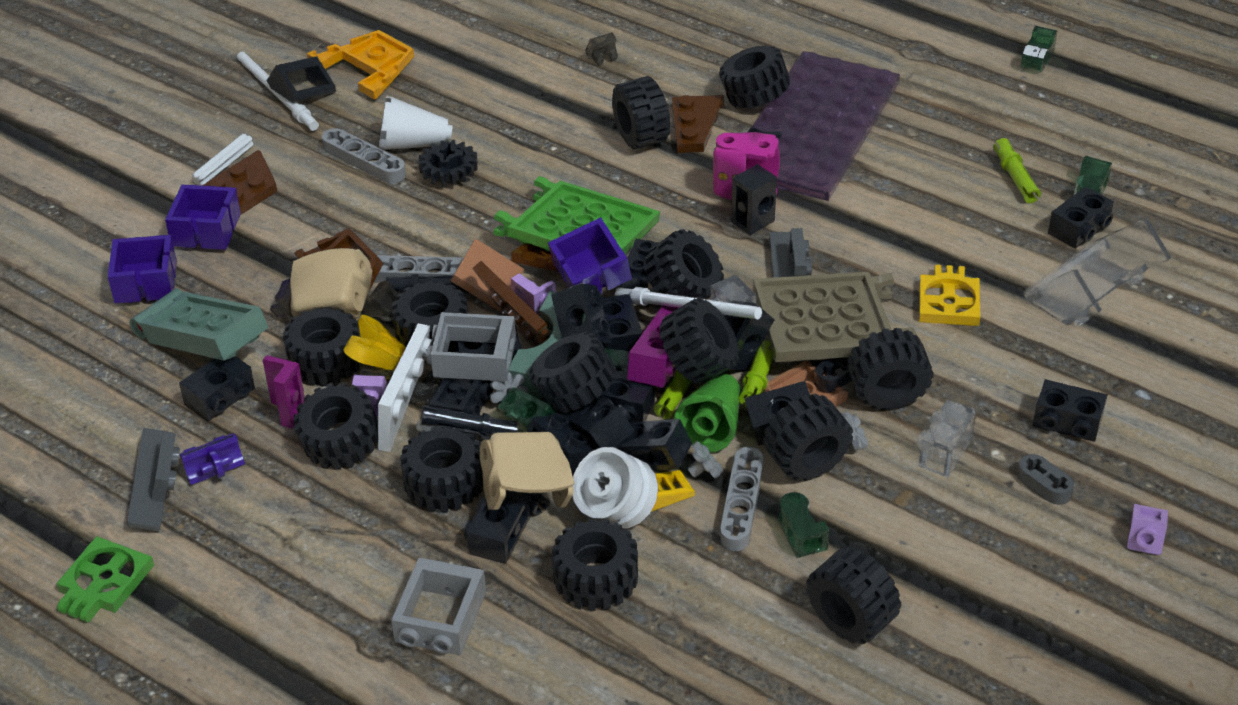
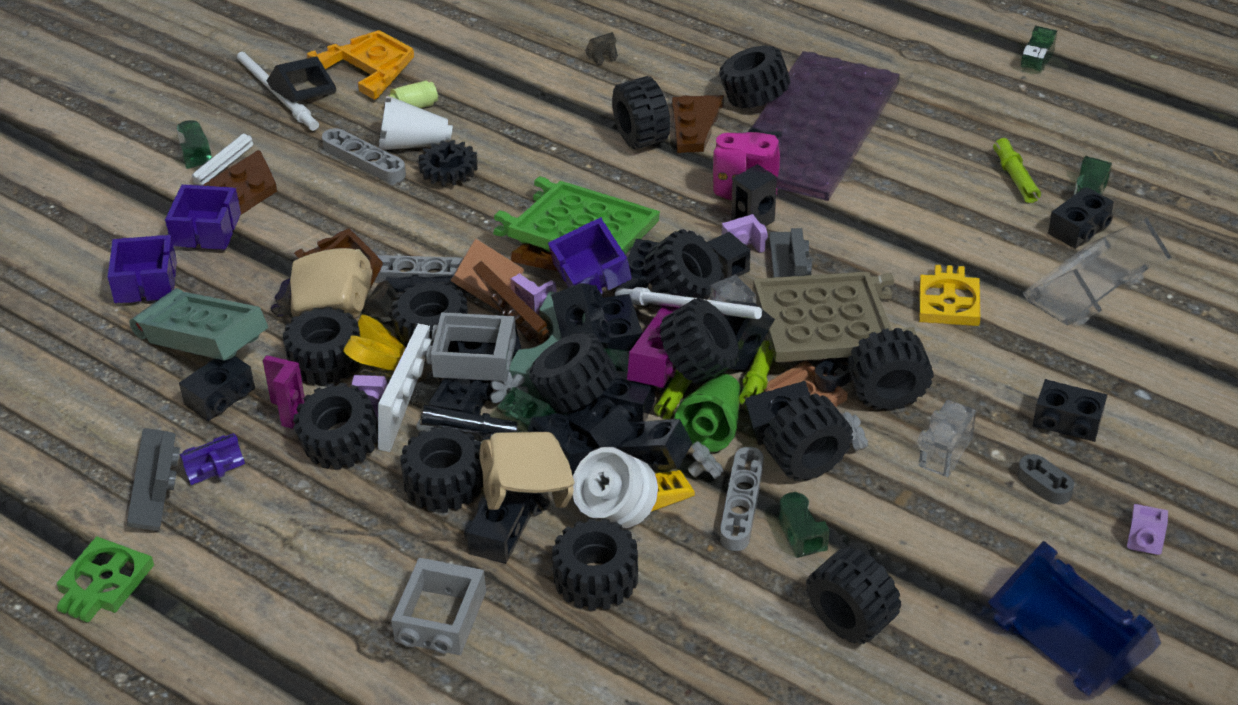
none -> clear green leg [177,120,212,169]
none -> yellowish green head [388,80,438,109]
none -> black brick [707,232,751,282]
none -> lavender bracket [722,214,768,253]
none -> clear blue windscreen [988,540,1161,697]

